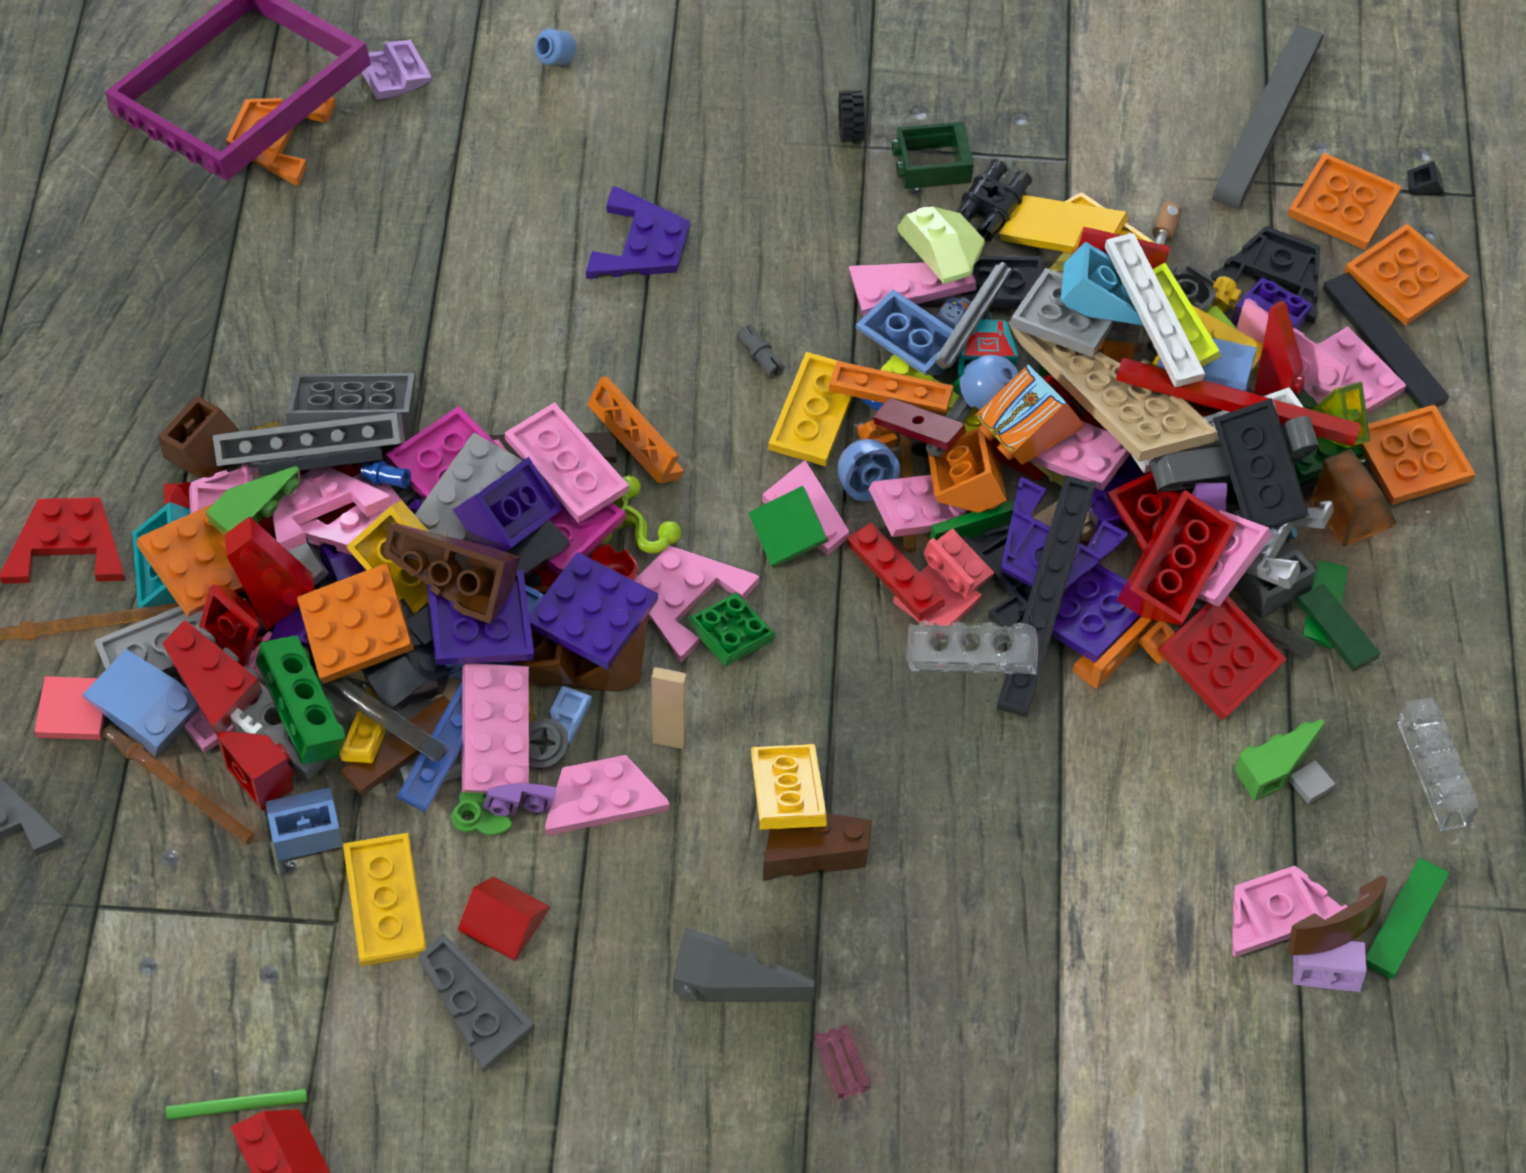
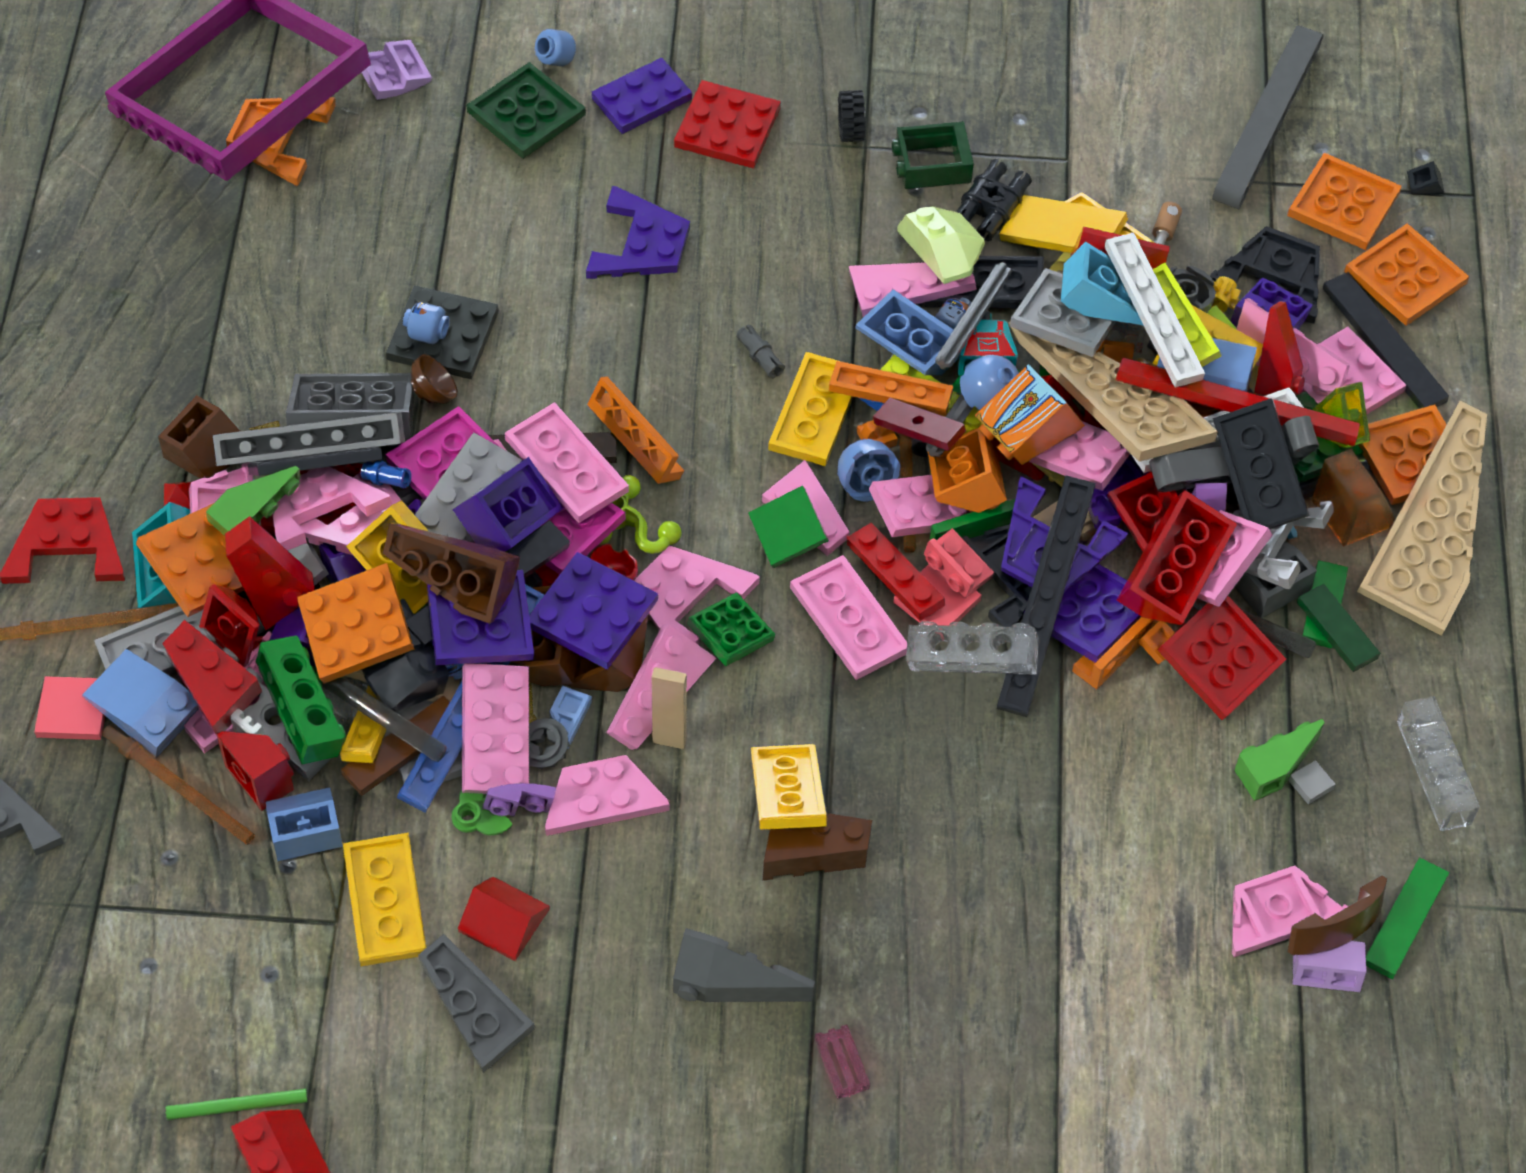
none -> pearl dark grey plate [386,285,499,380]
none -> medium blue head [403,302,450,344]
none -> reddish brown piece [410,354,458,404]
none -> dark green plate [466,62,586,159]
none -> dark purple plate [592,57,692,134]
none -> bright pink wing [606,624,716,750]
none -> red plate [674,80,781,169]
none -> bright pink plate [790,555,910,680]
none -> tan wing [1357,401,1487,635]

